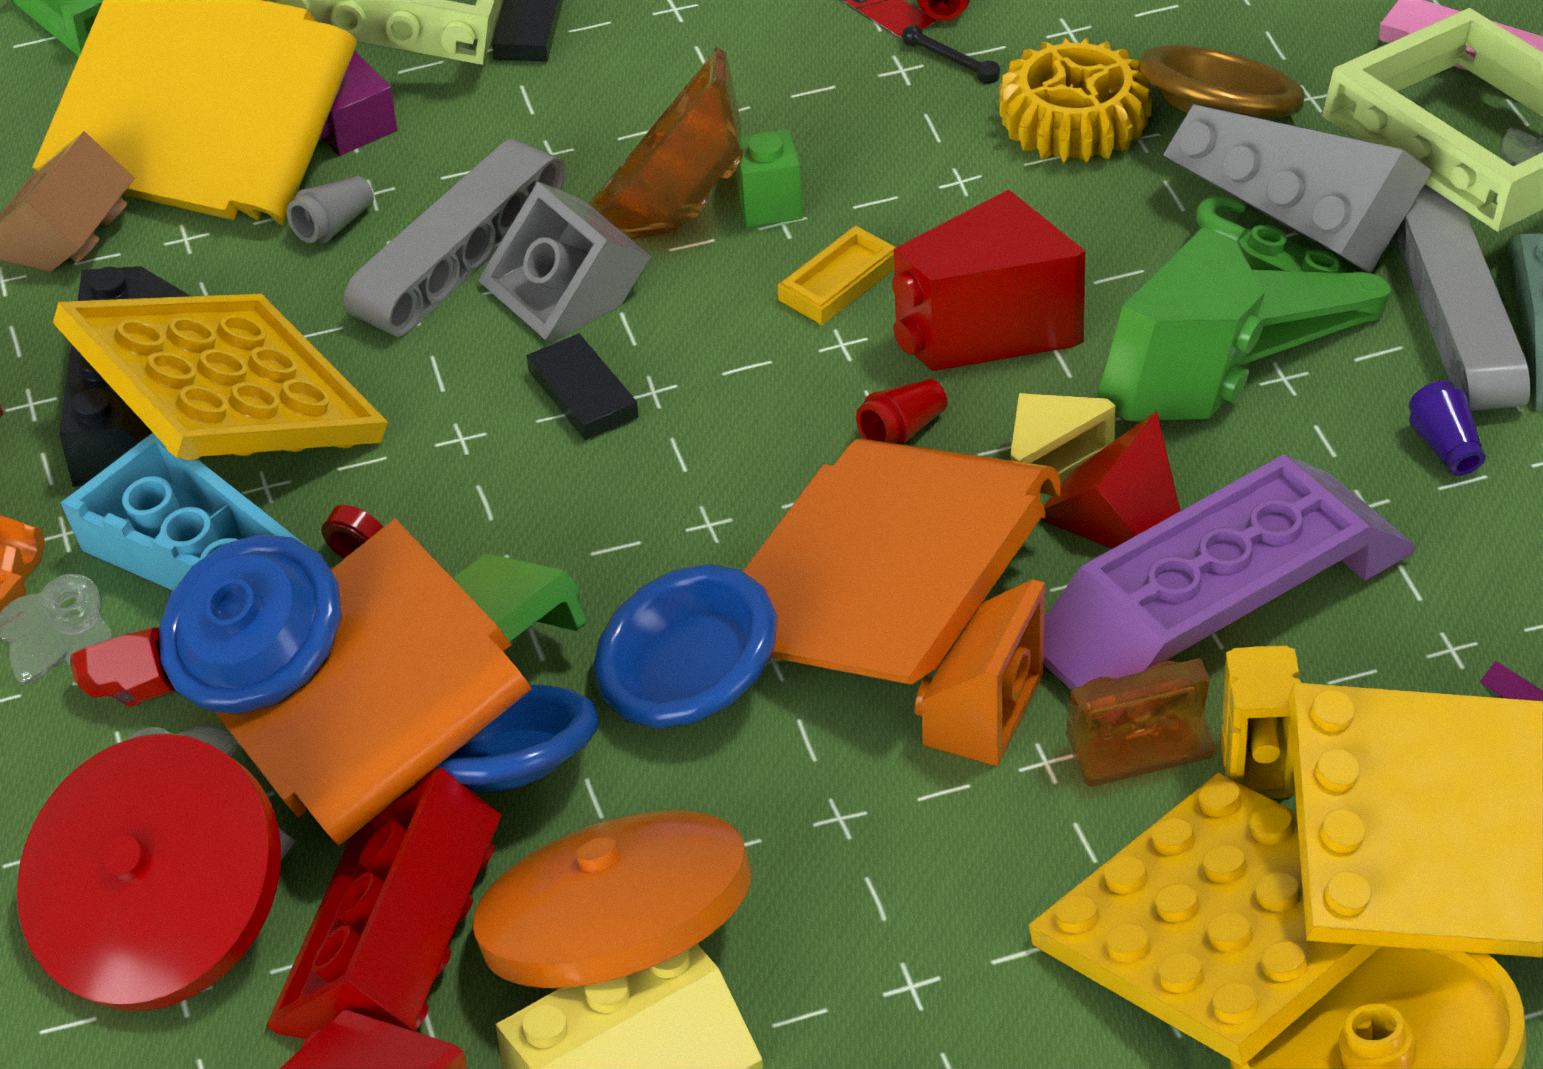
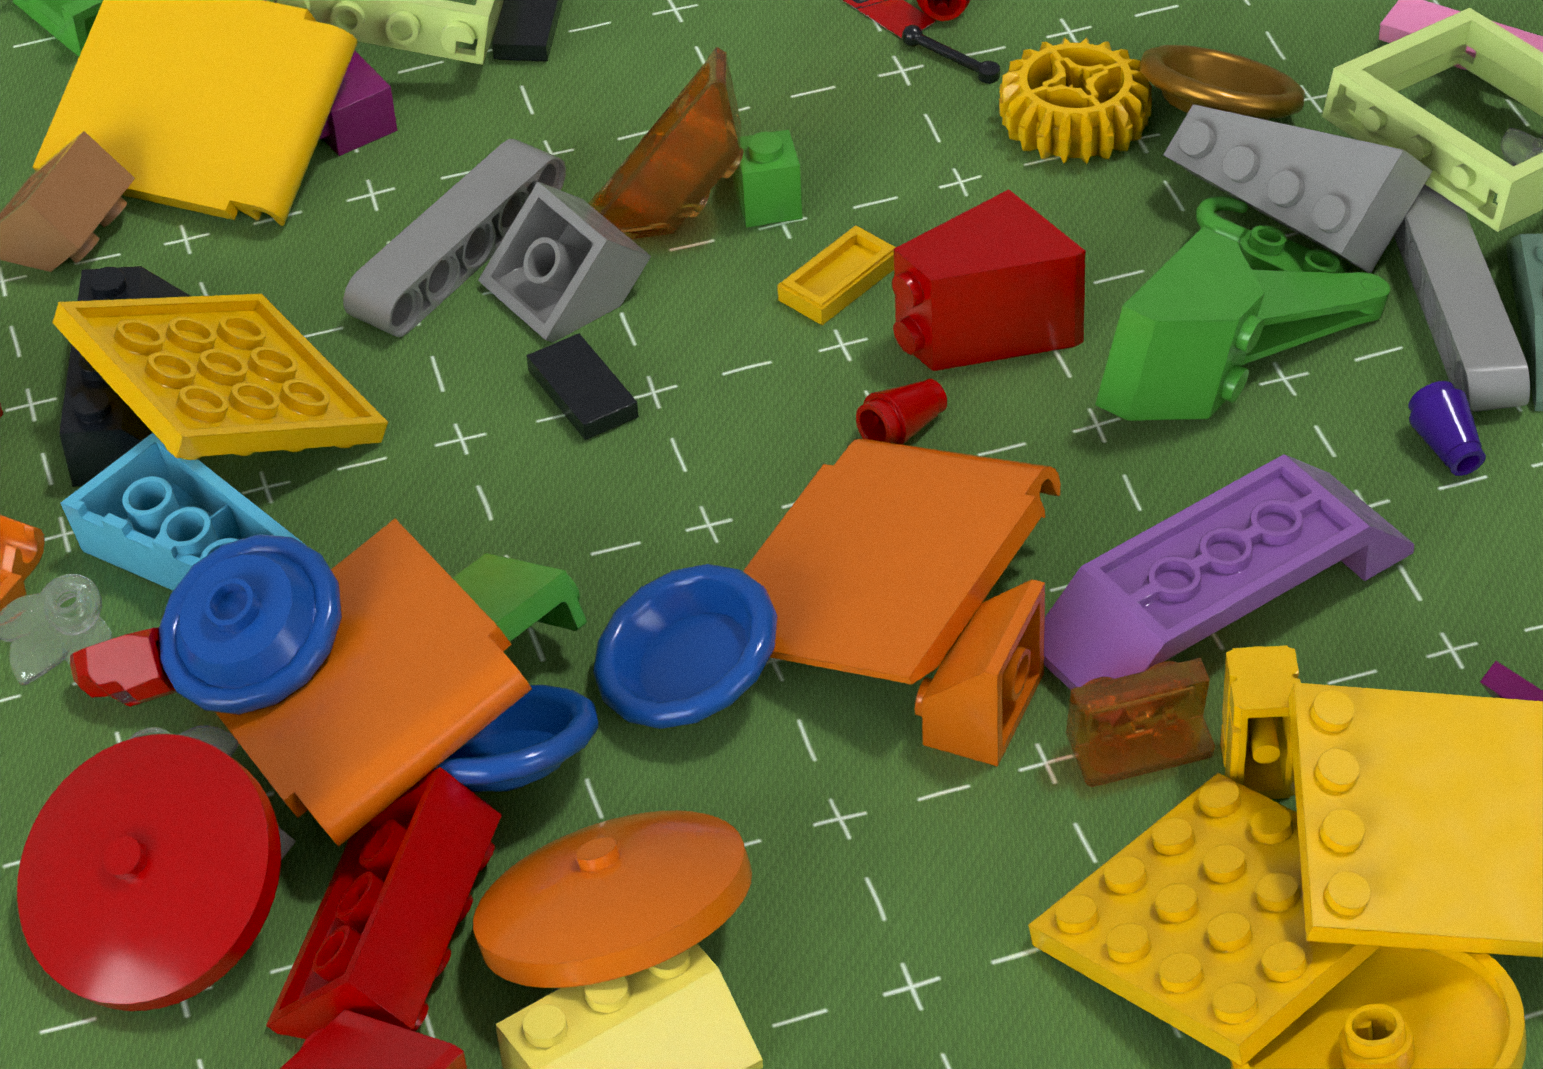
light grey cone [287,176,374,243] -> none
red tile [321,505,383,559] -> none
light yellow slope [1011,393,1116,482] -> none
red slope [1040,411,1180,549] -> none

